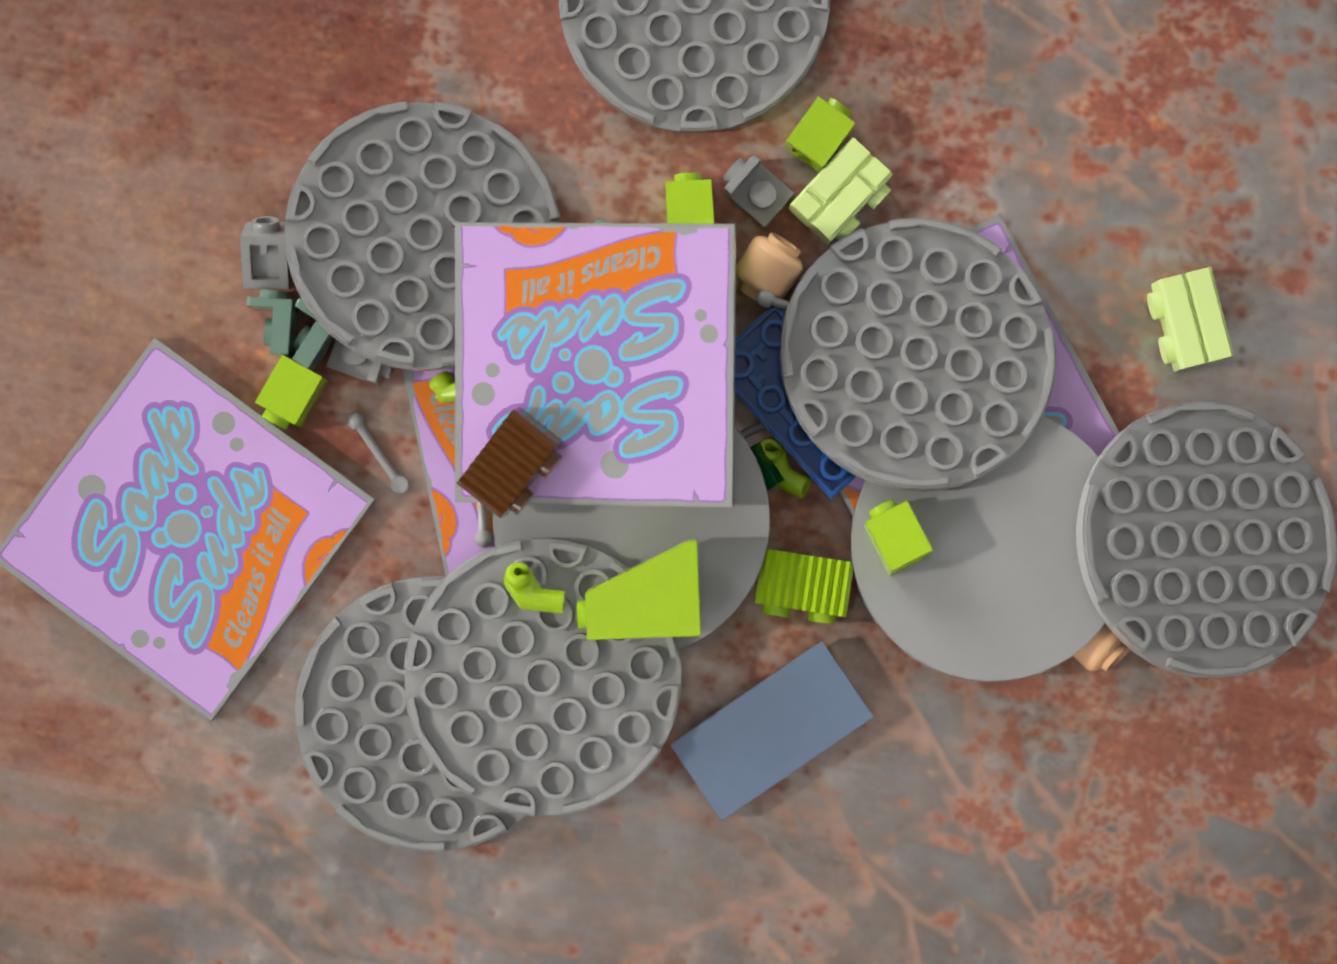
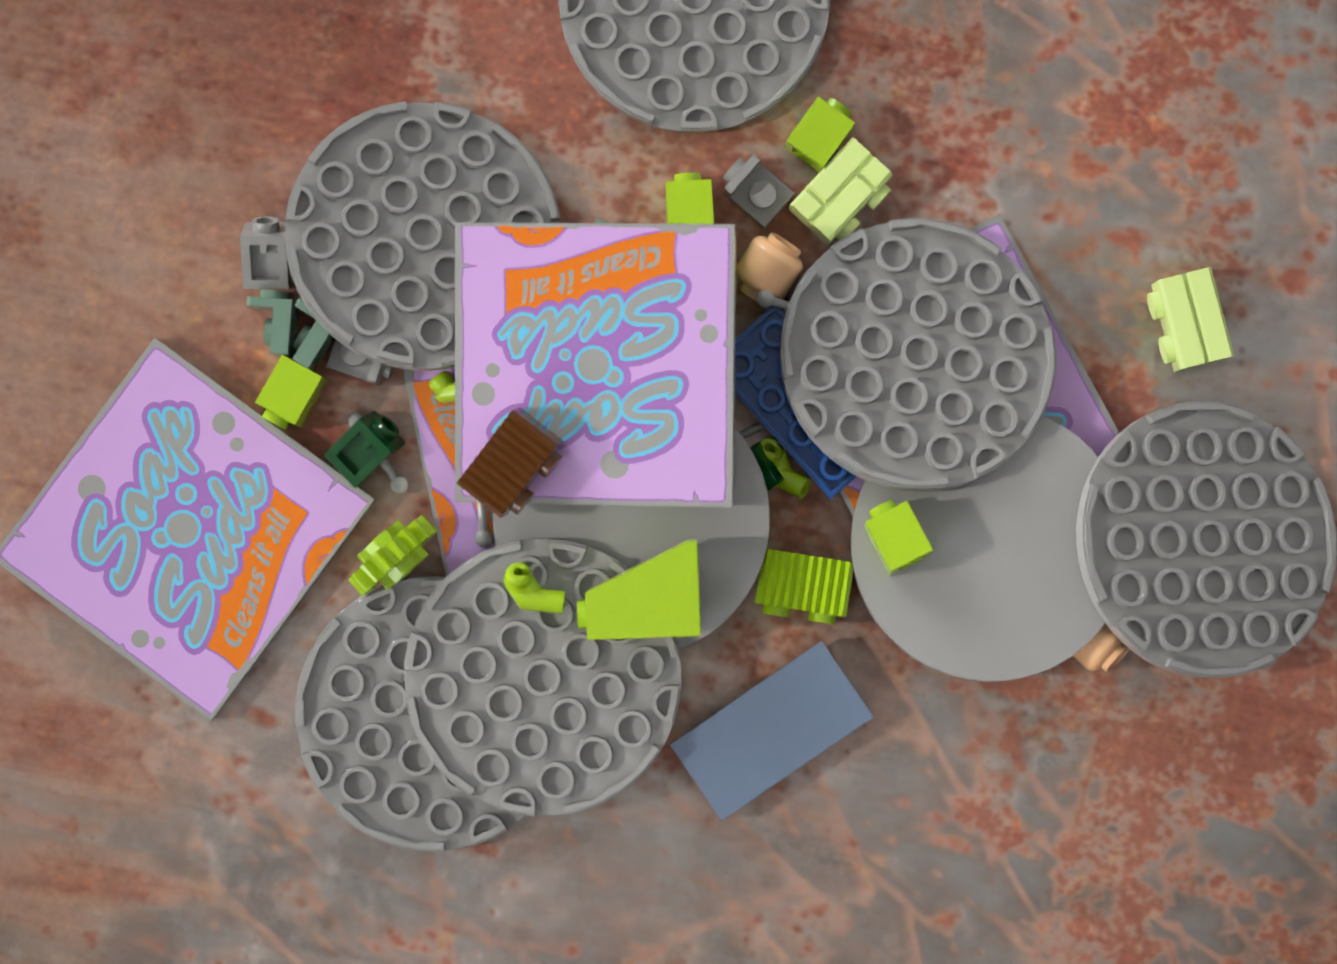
none -> dark green bracket [324,411,405,488]
none -> lime gear [348,514,438,597]

